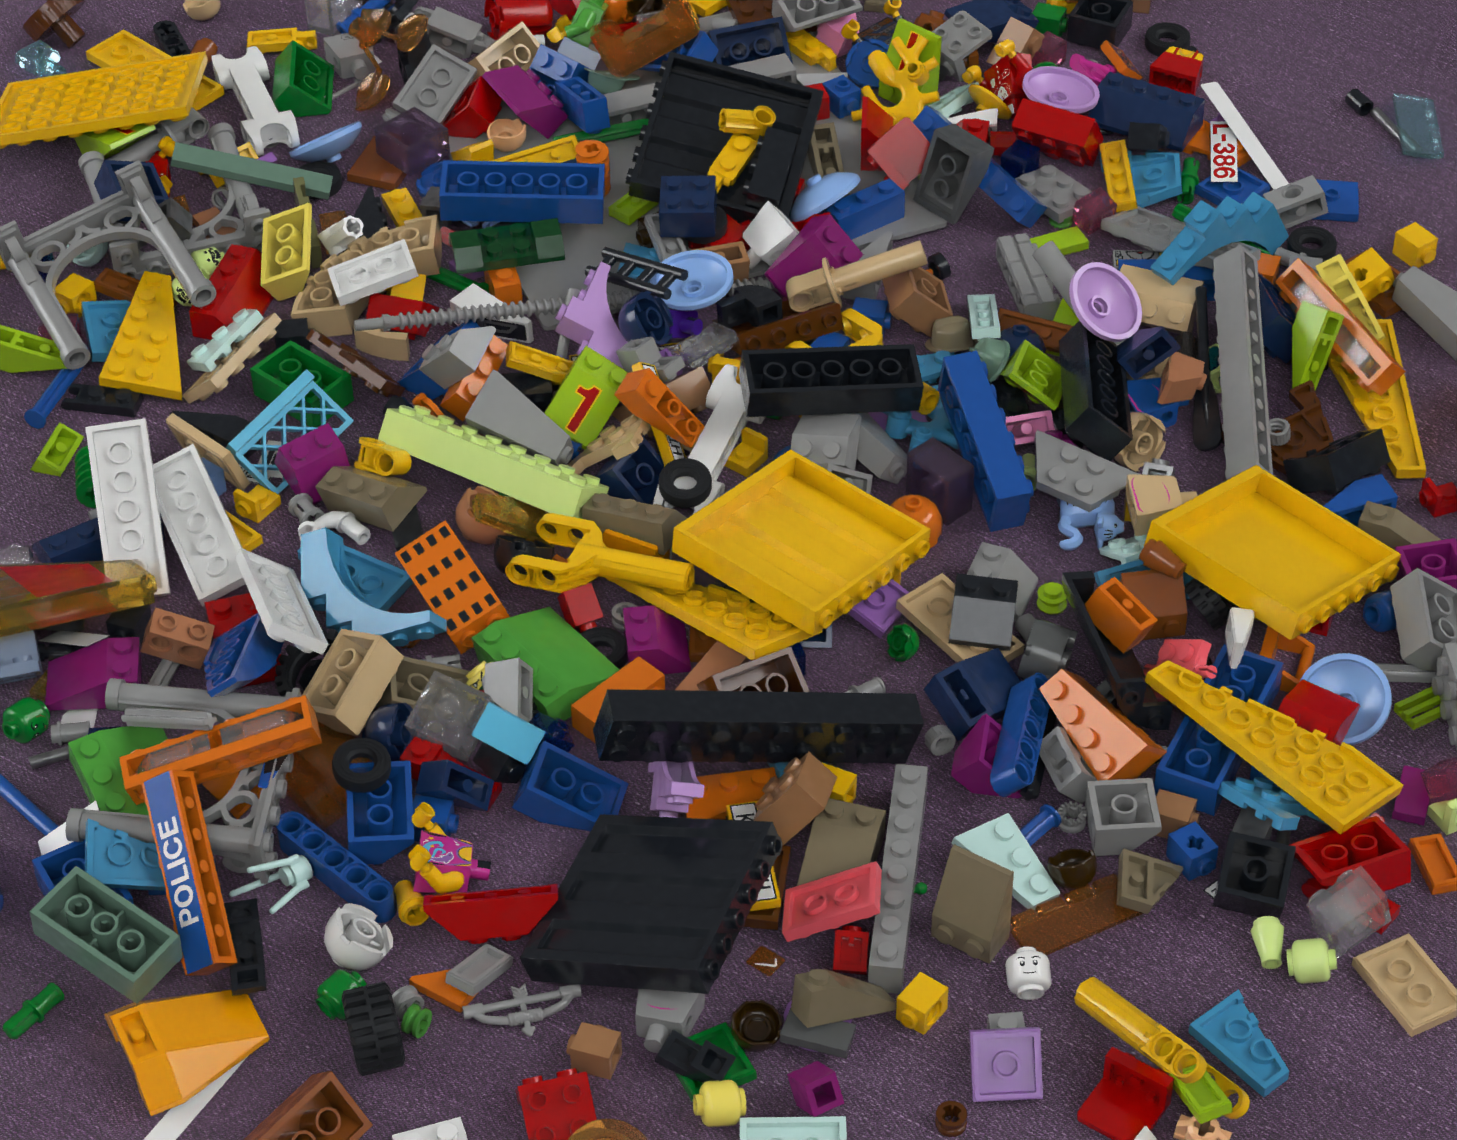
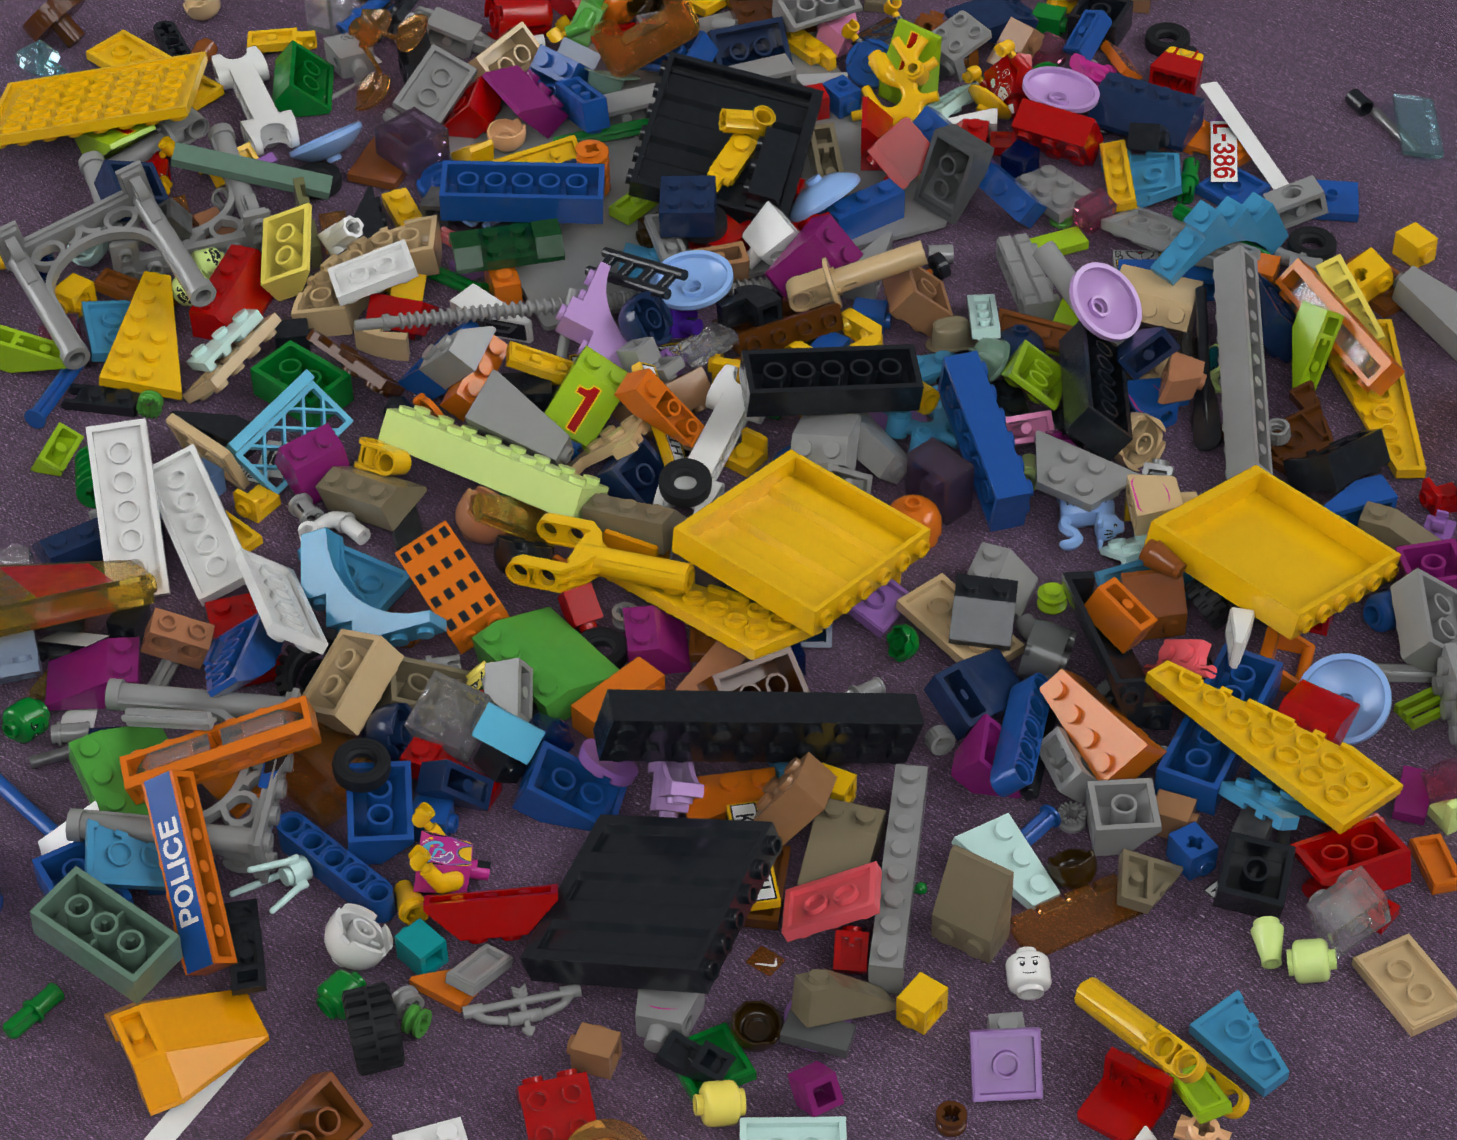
none -> bright green bush [136,390,164,419]
none -> teal brick [394,918,449,975]
none -> medium lavender tile [578,738,639,787]
none -> light grey hinge [928,244,954,263]
none -> blue slope [1062,9,1112,61]
none -> medium lavender tile [1423,509,1457,540]

